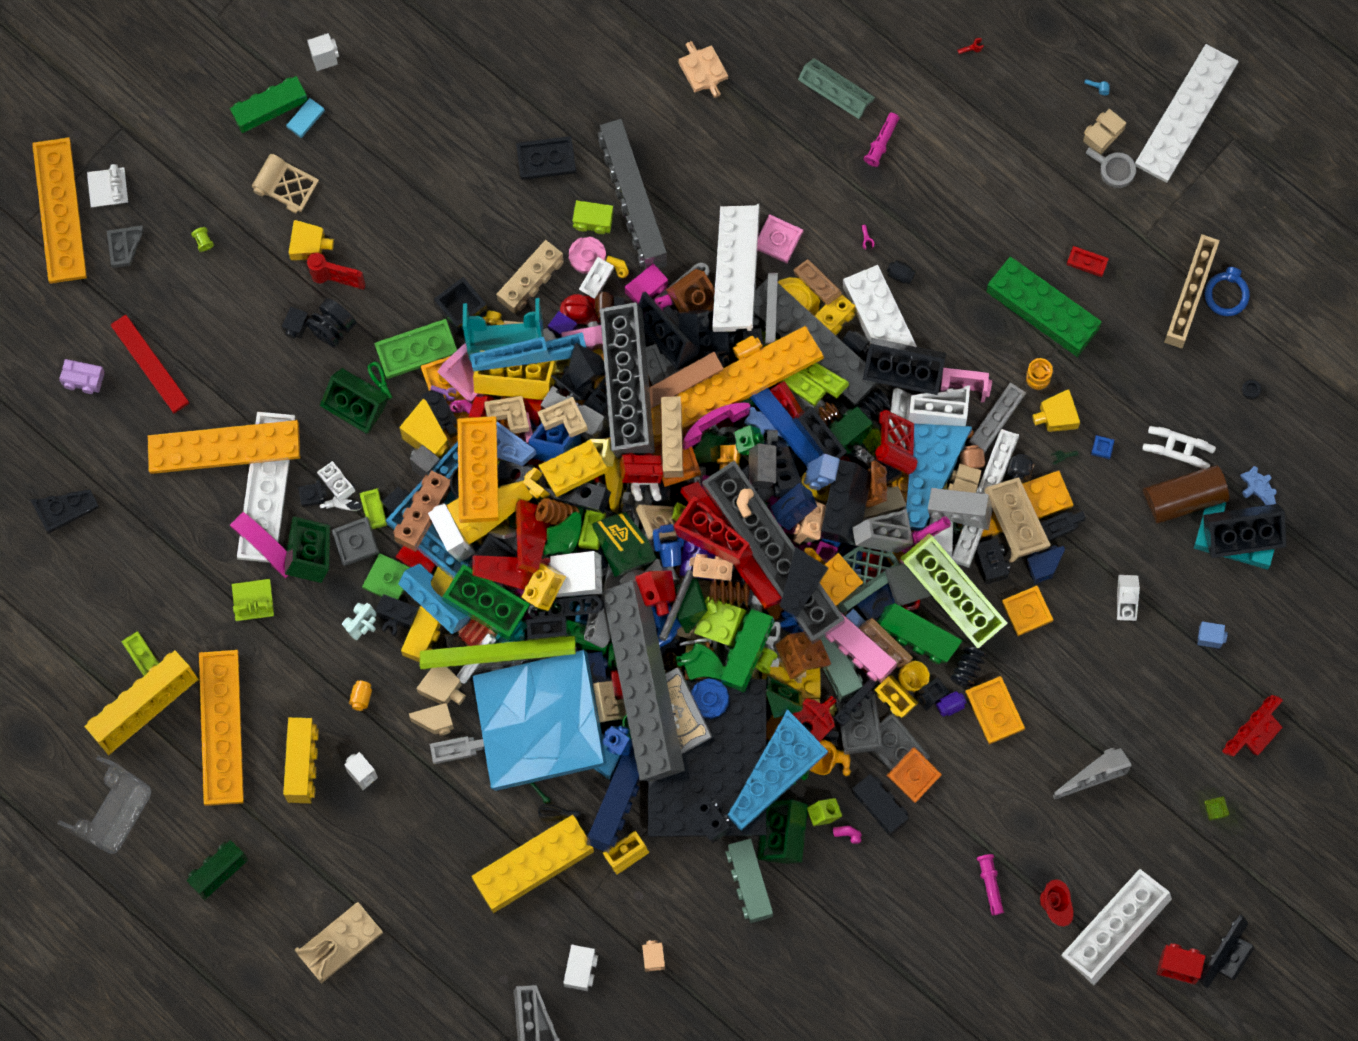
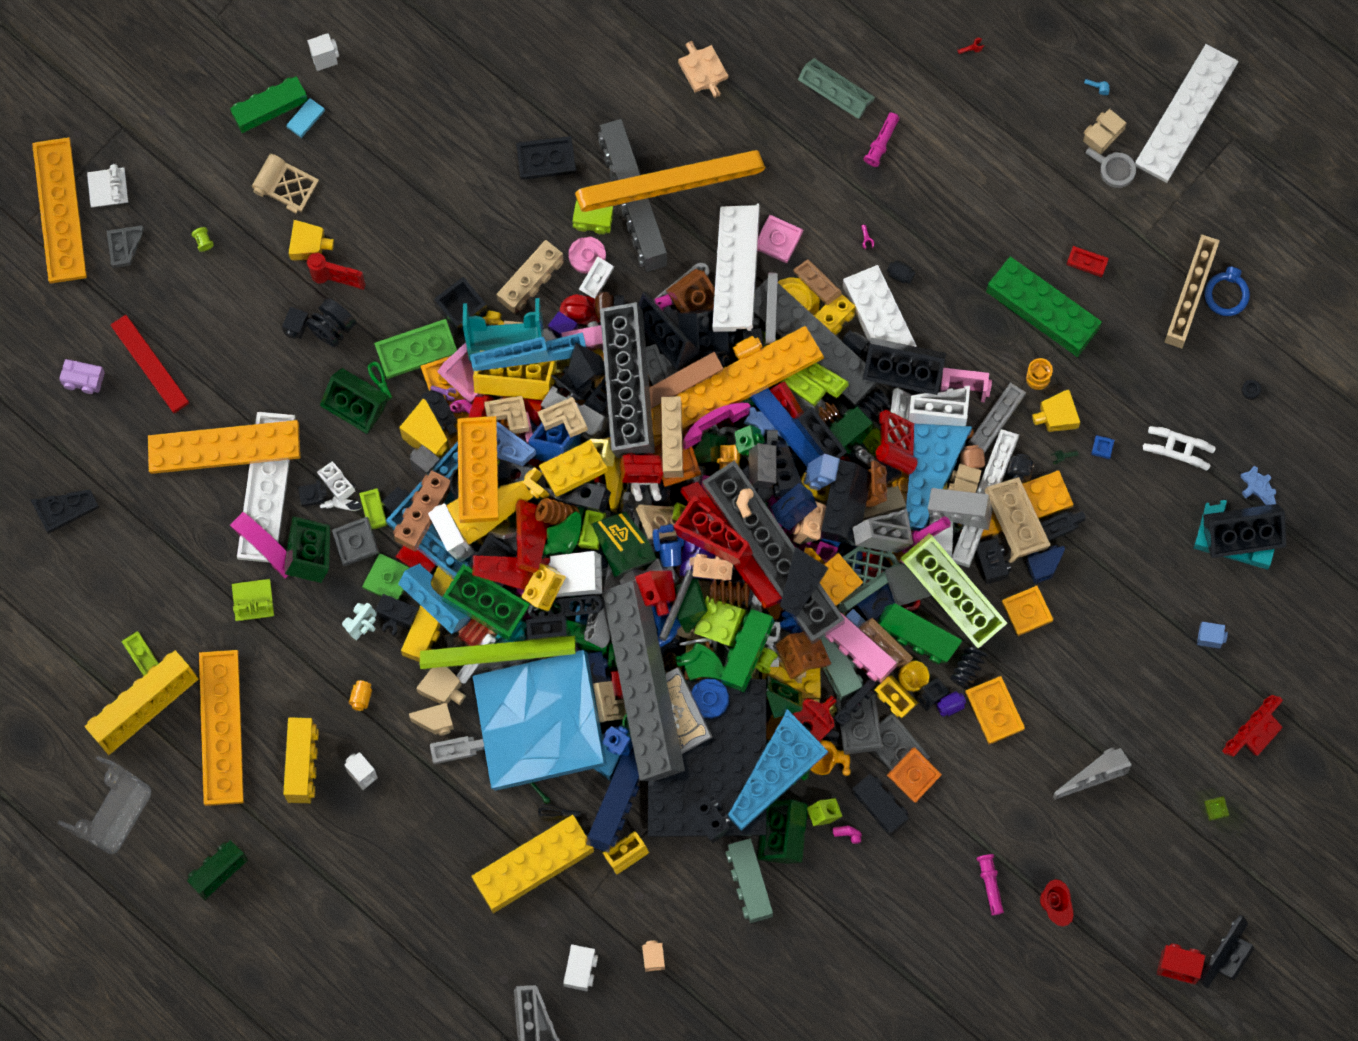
tan plate [295,902,383,984] -> none
yellow arm [606,255,629,278] -> none
dark pink brick [625,264,668,305] -> none
white arch [1062,869,1172,985] -> none
white slope [1117,575,1140,621] -> none
reddish brown brick [1143,465,1229,524] -> none
none -> light orange beam [575,150,765,212]

